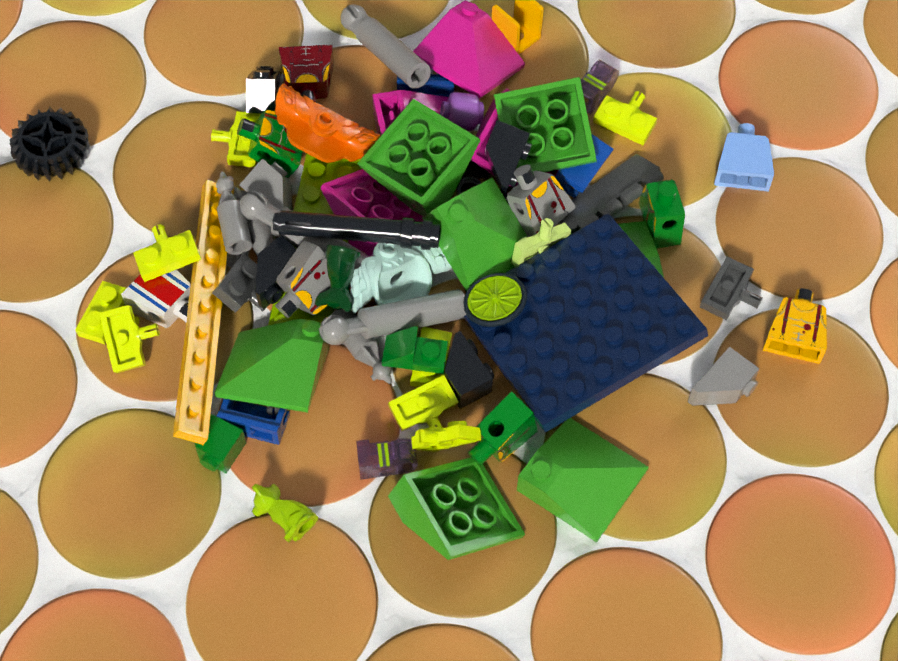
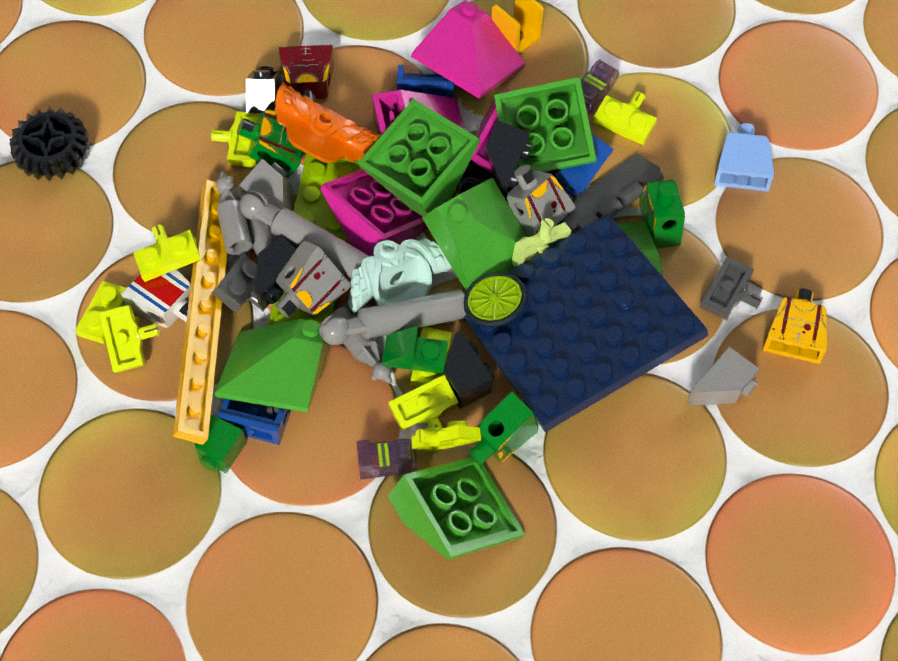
lime animal [252,484,318,542] -> none
black cylinder [273,210,441,250] -> none
dark green animal [315,245,361,312] -> none
light grey piece [340,4,431,88] -> none
medium lavender head [440,92,484,131] -> none
bright green slope [516,418,649,542] -> none

